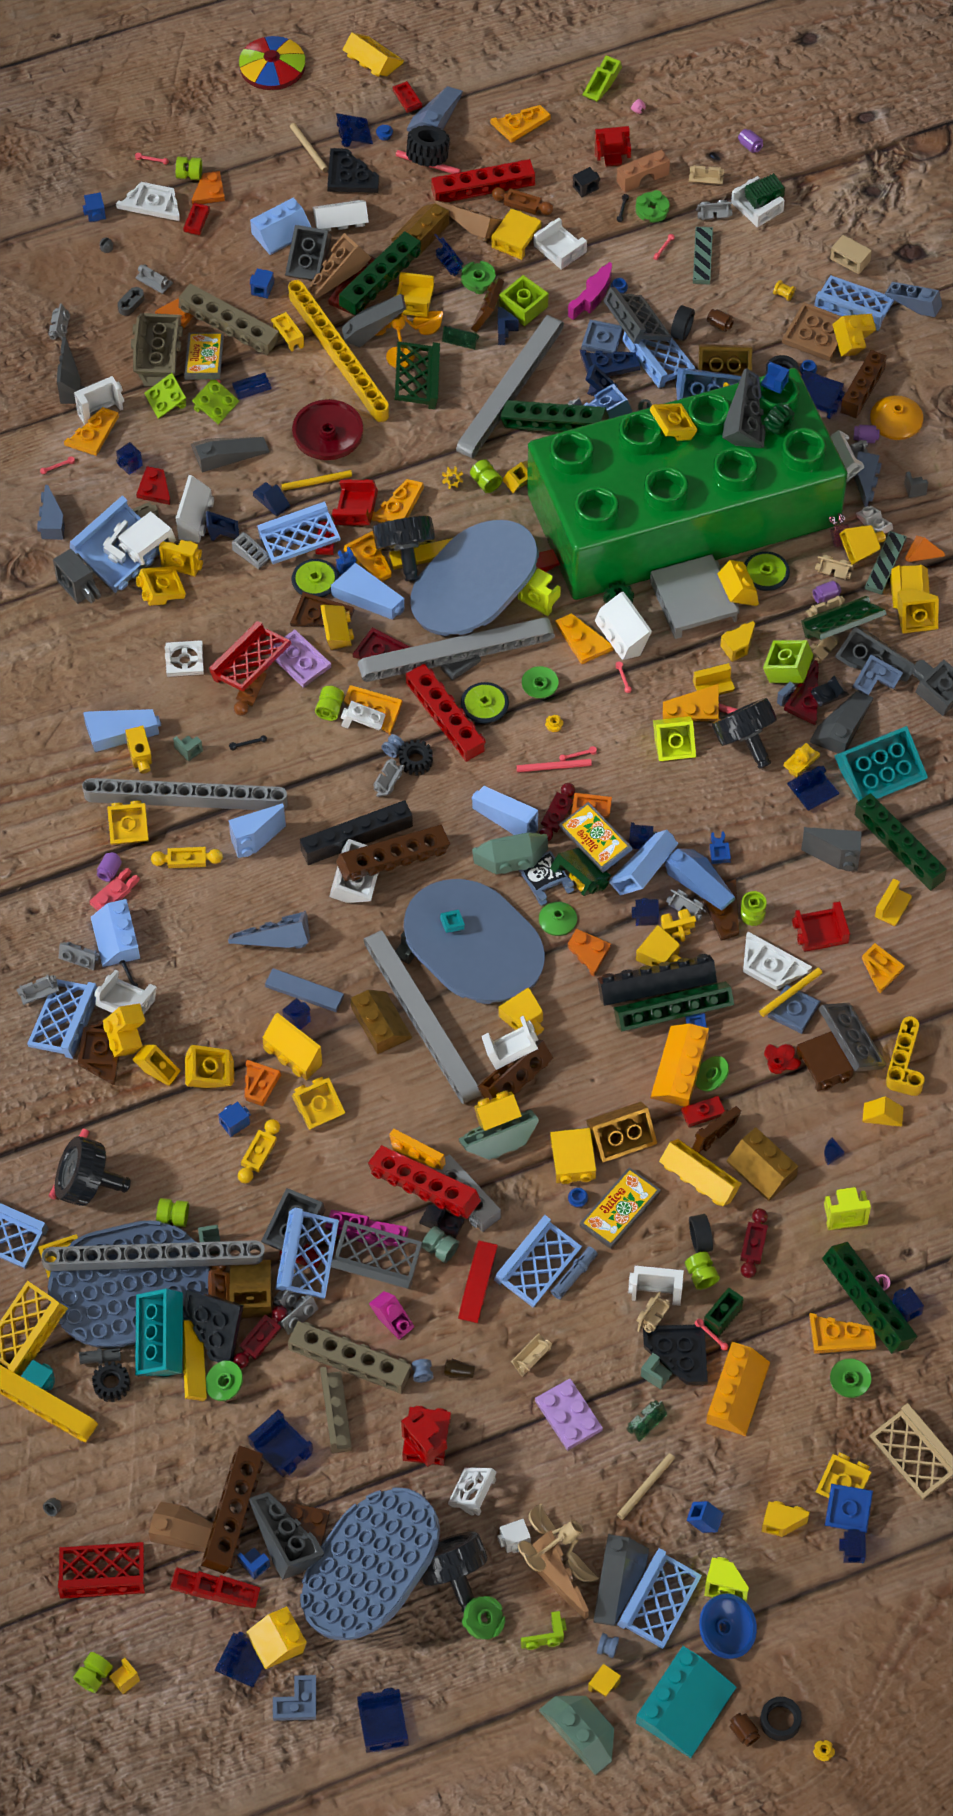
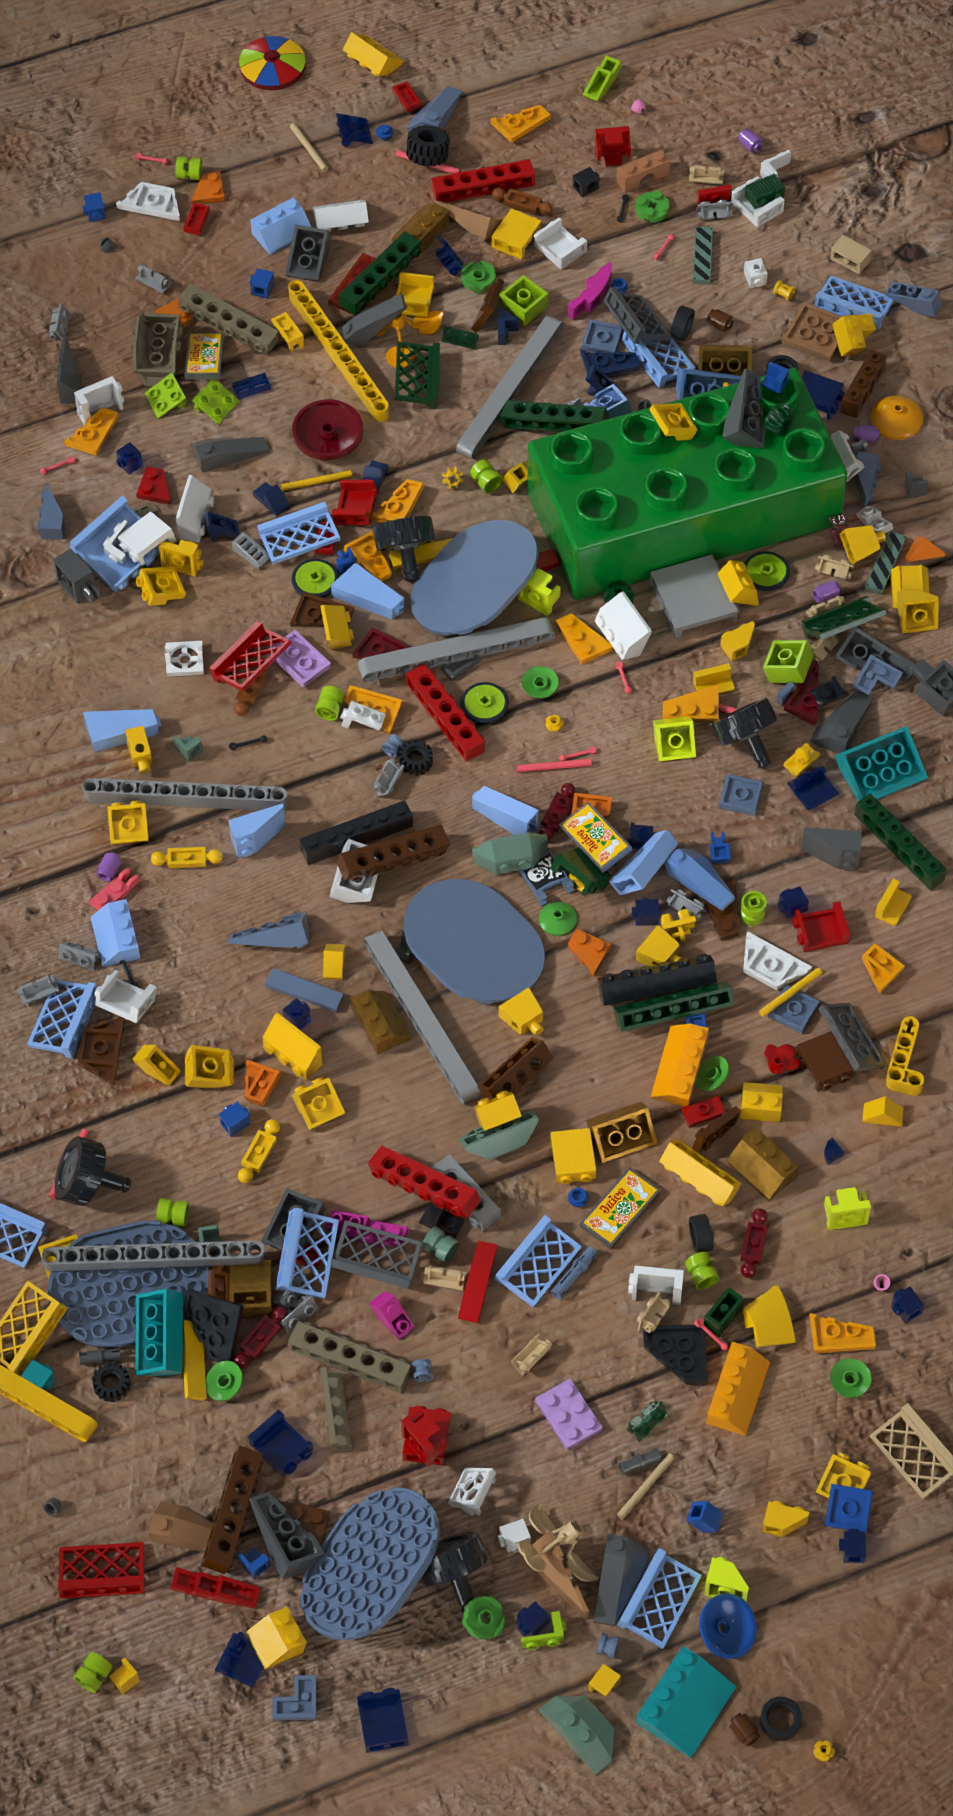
yellow brick [103,1003,146,1057] -> none
dark grey beam [118,287,144,316] -> none
medium nougat wedge [308,233,372,300] -> none
black plate [327,148,379,193] -> none
light orange wing [389,1128,446,1170] -> none
teal plate [440,910,465,933] -> none
dark brown cone [444,1358,475,1378] -> none
white panel [481,1016,538,1070] -> none
sand green panel [641,1353,672,1390] -> none
blue plate [800,360,817,377] -> none
dark green brick [822,1242,918,1354] -> none
none -> yellow slope [323,943,346,980]
none -> dark blue slope [362,460,389,492]
none -> tan hinge [423,1265,467,1291]
none -> clear blue brick [517,1601,550,1637]
none -> dark grey pin [618,1448,662,1475]
none -> red plate [697,184,732,204]
none -> sand blue tile [719,774,764,816]
none -> yellow slope [740,1082,783,1122]
none -> yellow slope [743,1285,796,1347]
none -> white brick [744,258,768,288]
none -> white bracket [760,150,791,178]
none -> clear blue brick [777,886,809,918]

